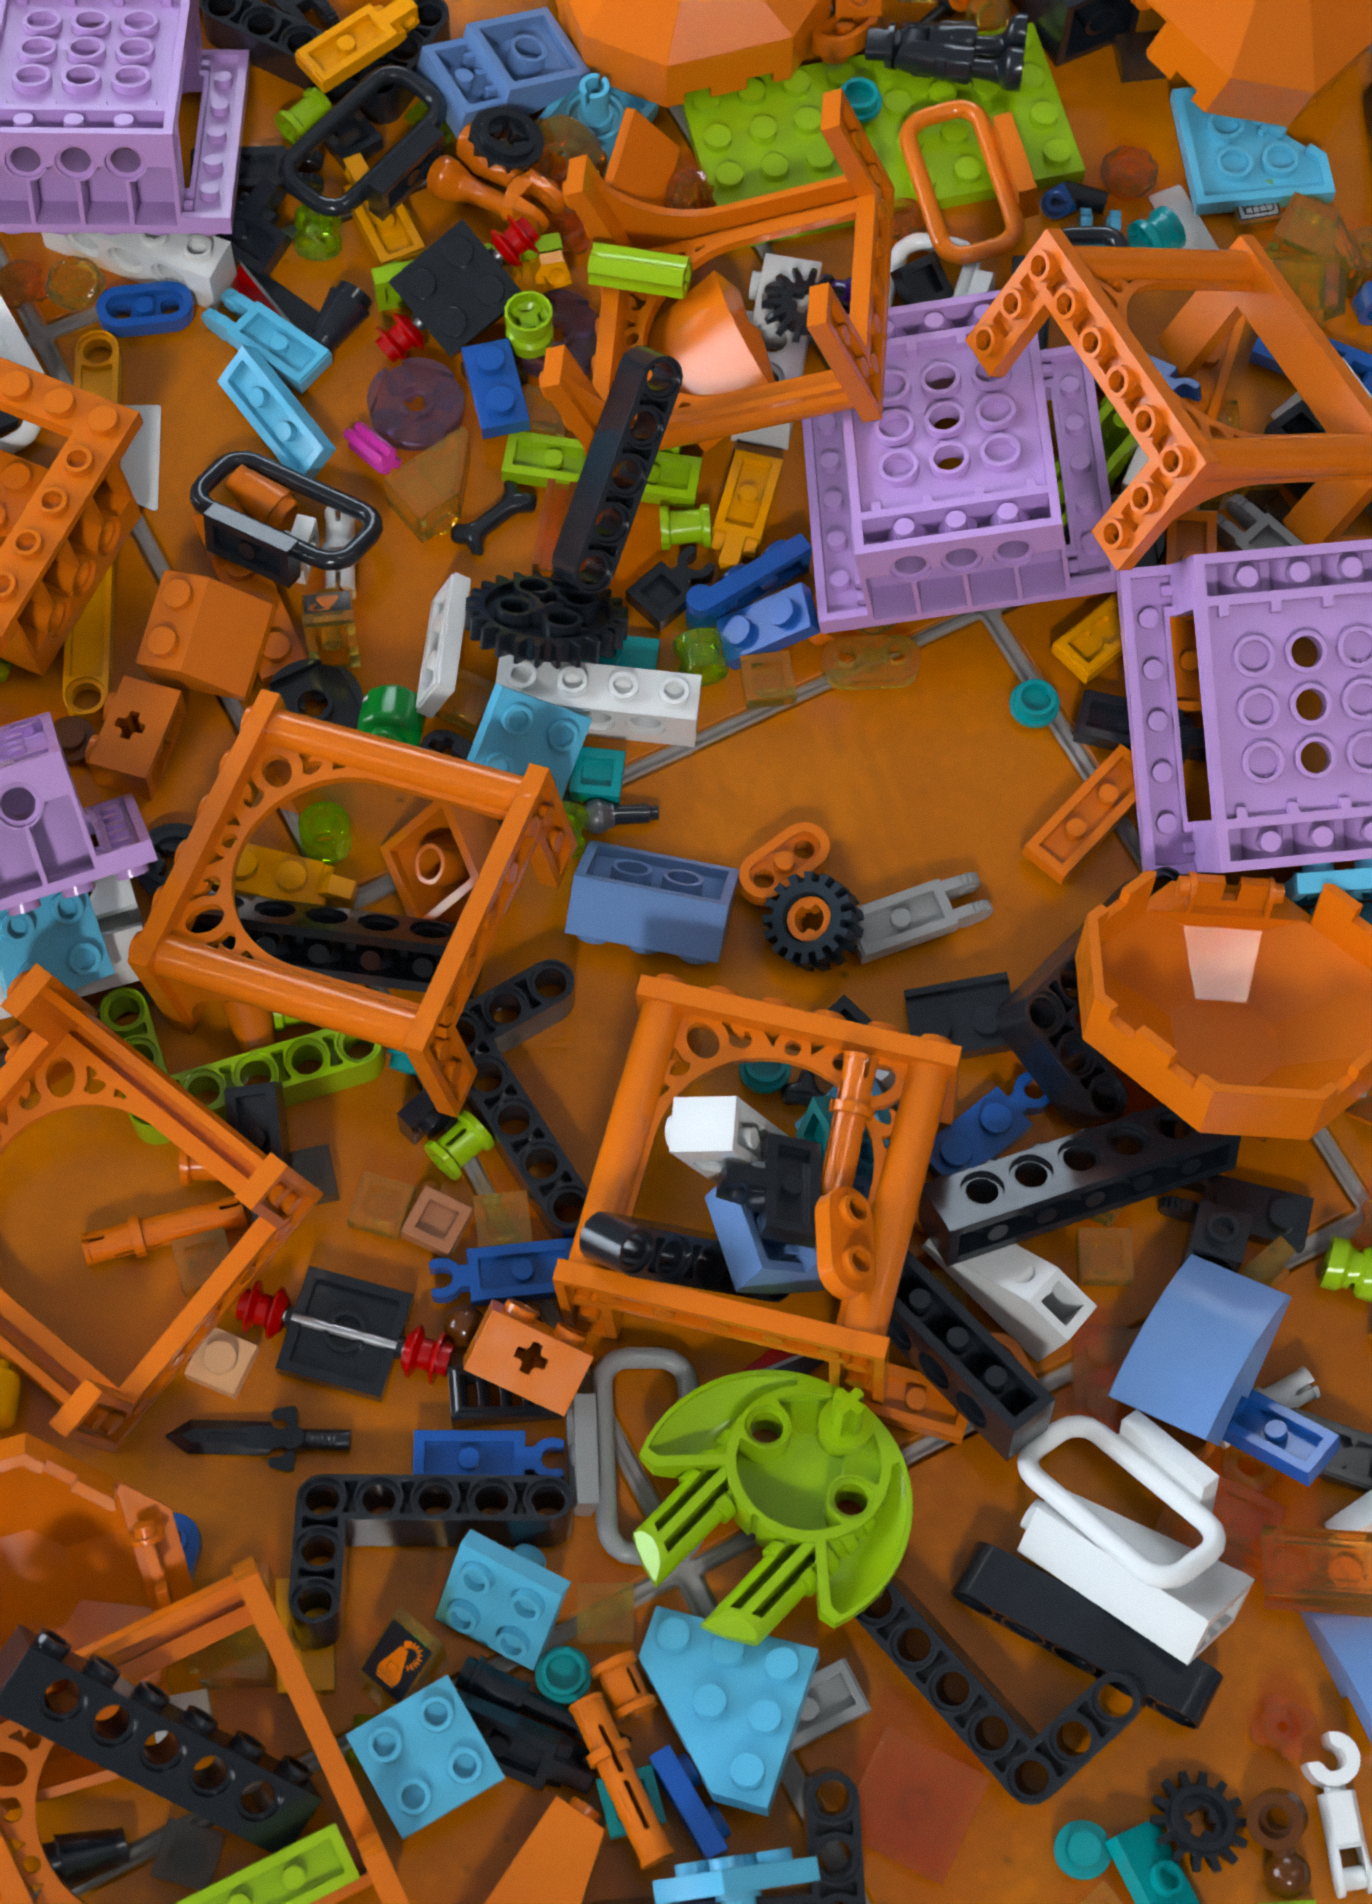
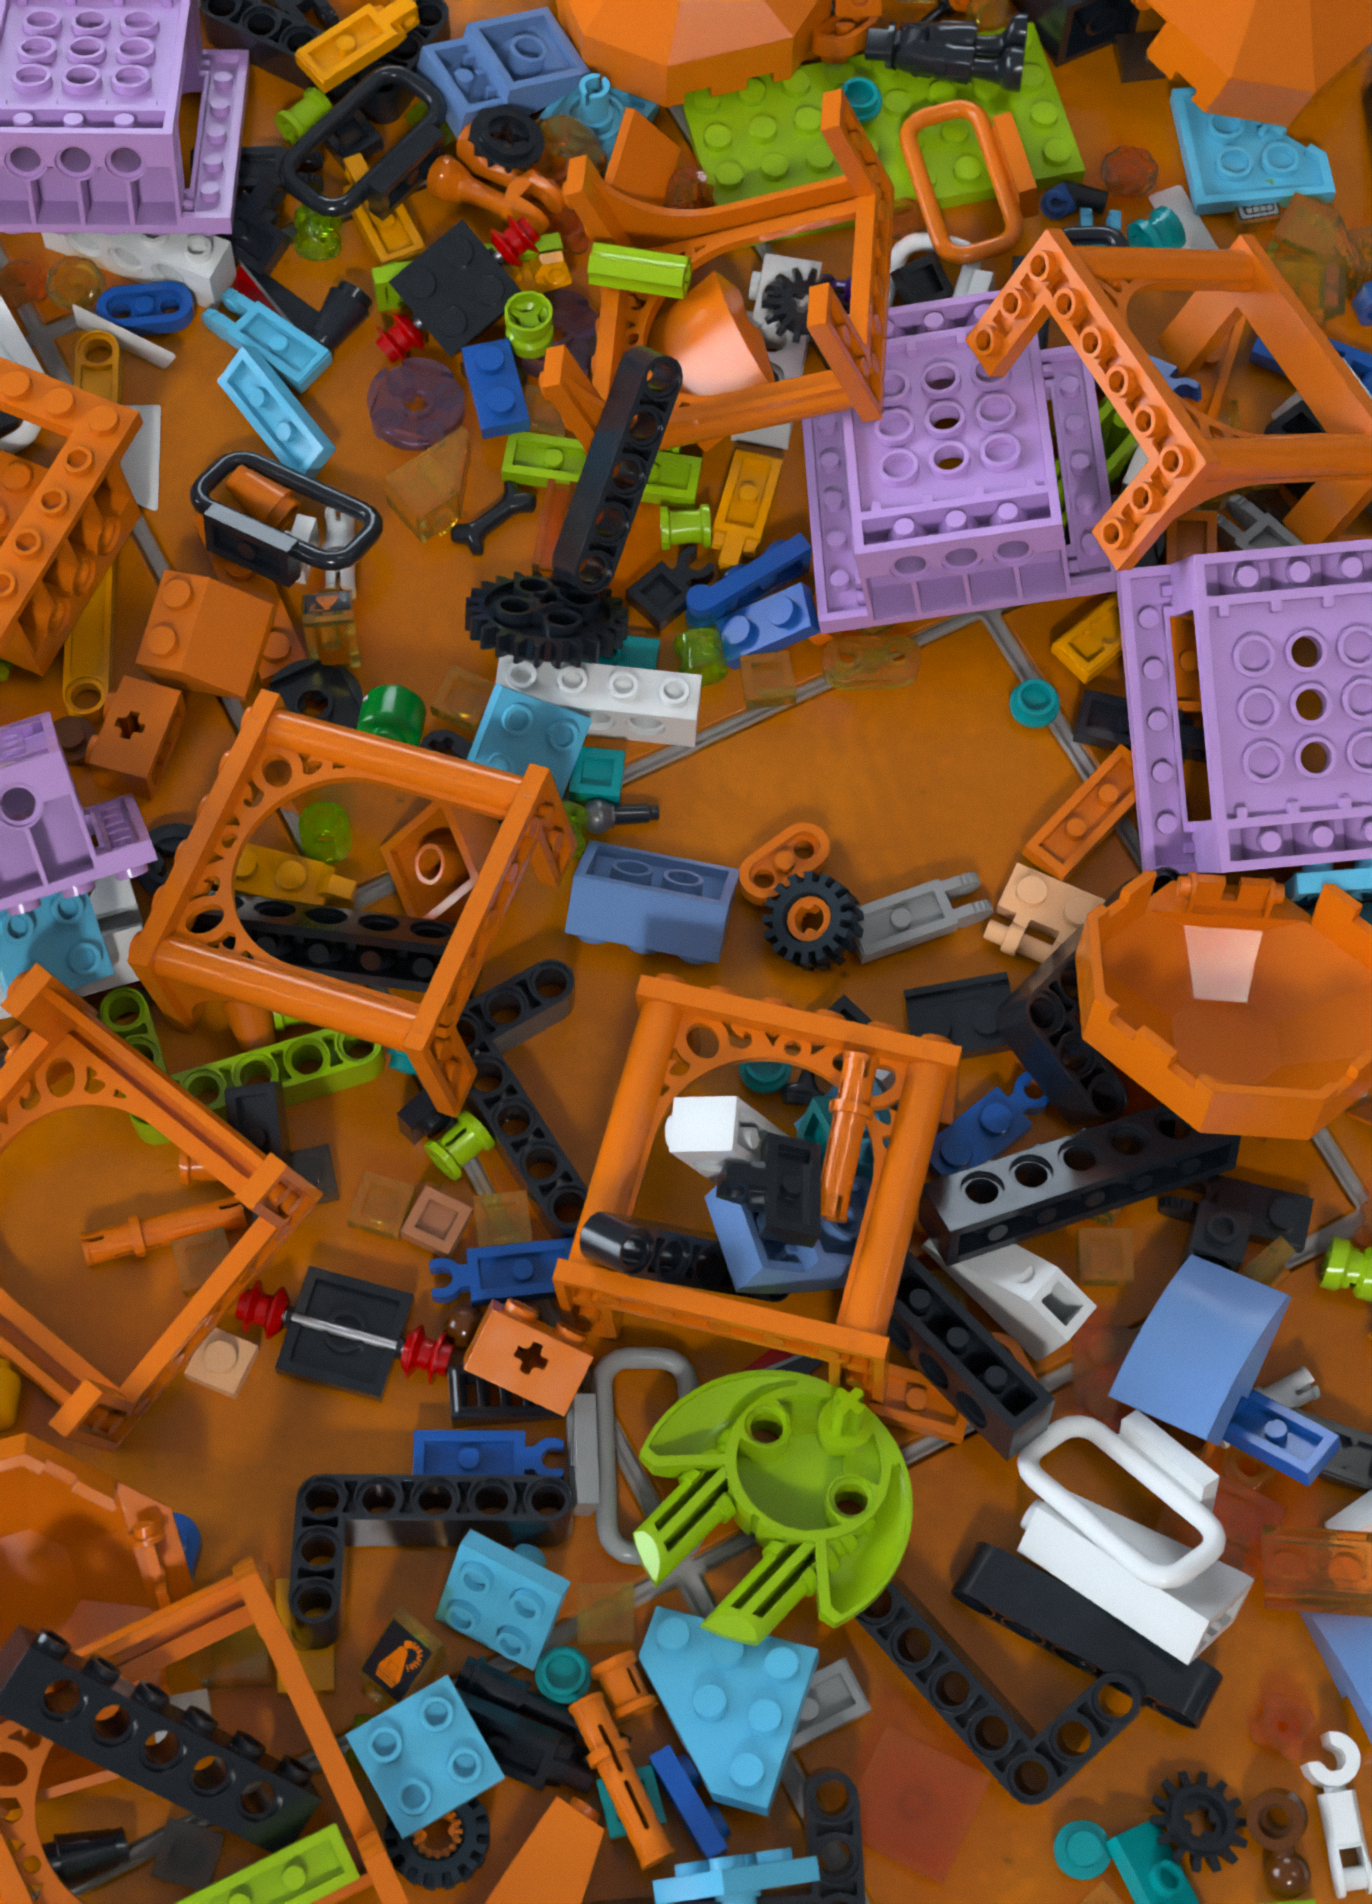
black sword [165,1406,352,1473] -> none
dark pink axle [343,422,402,475] -> none
white tile [415,572,471,718] -> none
orange plate [815,1186,876,1300] -> none
none -> white sticker [72,304,176,369]
none -> black bush [384,1796,491,1891]
none -> light nougat plate [983,863,1106,963]

